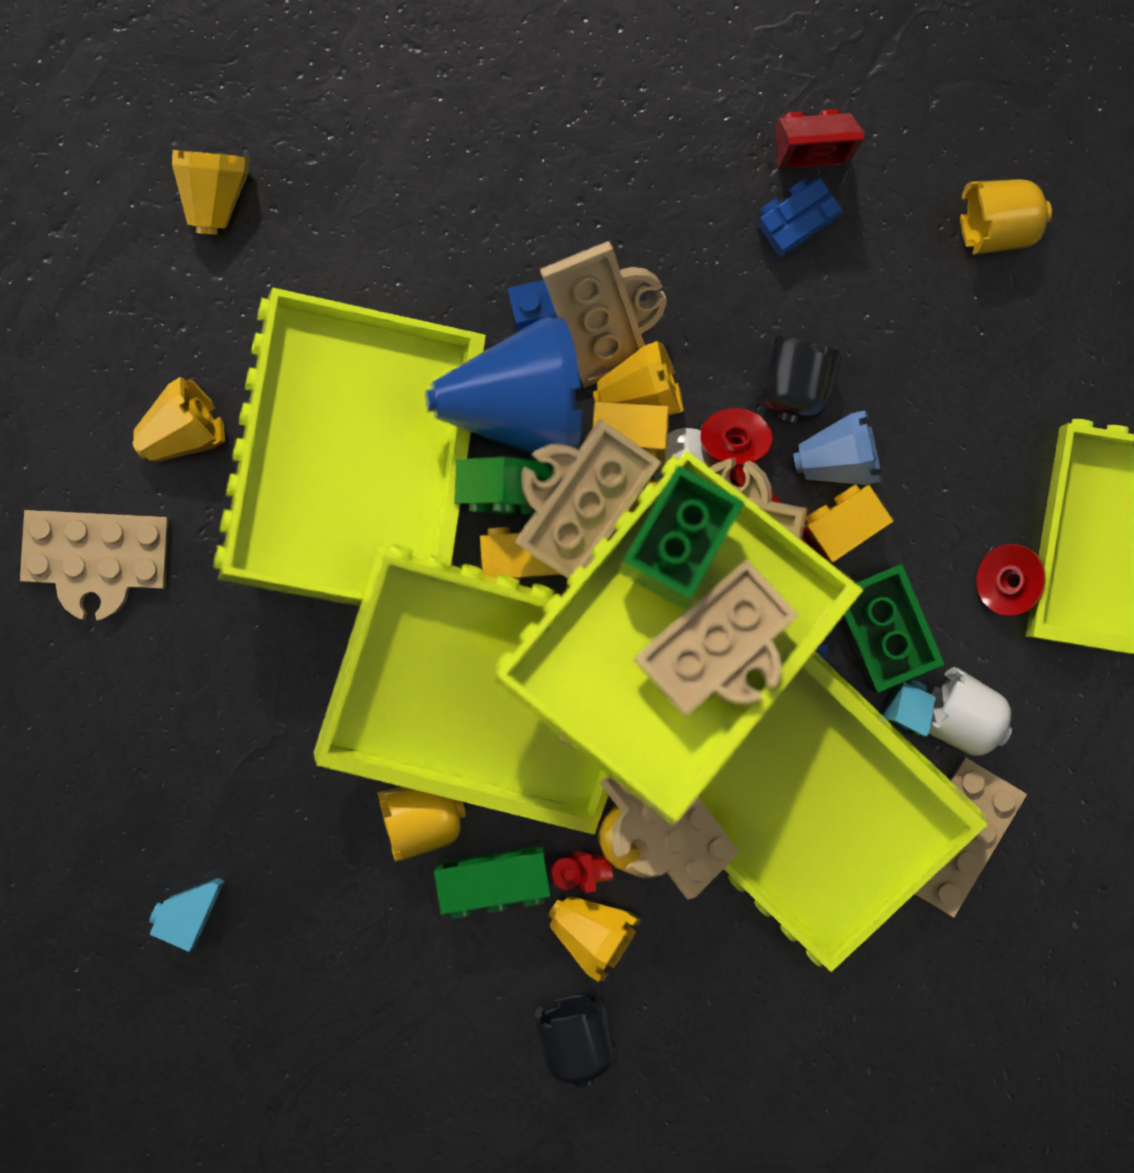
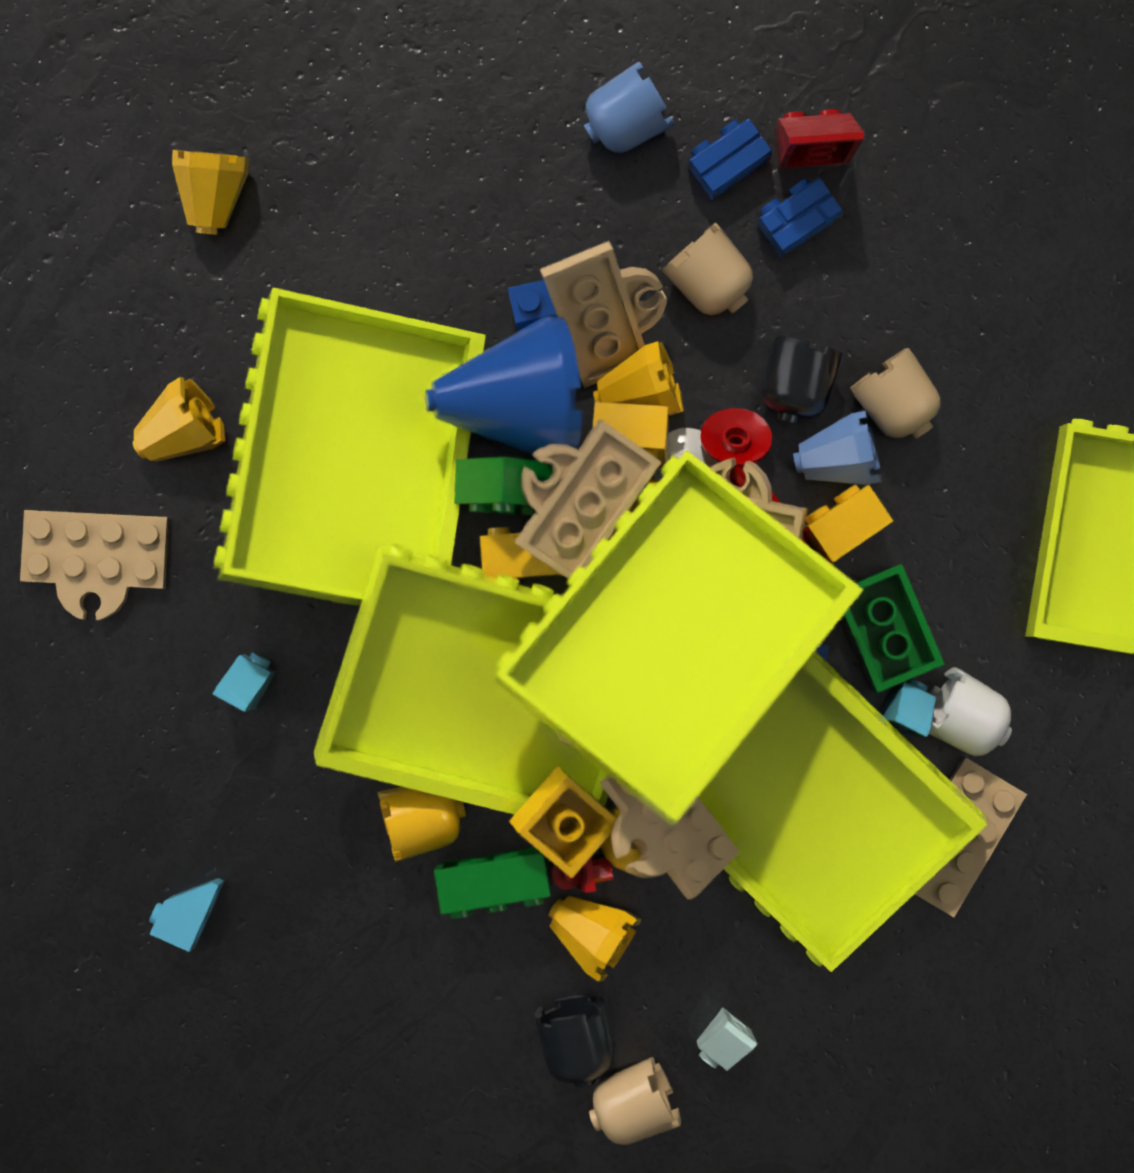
green brick [619,465,745,609] -> none
tan plate [633,559,798,717] -> none
yellow cylinder [960,179,1052,255] -> none
red dish [976,544,1046,616] -> none
none -> medium azure slope [213,652,276,712]
none -> yellow brick [509,766,617,878]
none -> medium blue cylinder [584,62,675,153]
none -> tan cylinder [589,1057,681,1145]
none -> tan cylinder [661,223,753,315]
none -> blue brick [688,119,773,200]
none -> light aqua slope [696,1008,757,1071]
none -> tan cylinder [850,348,940,439]

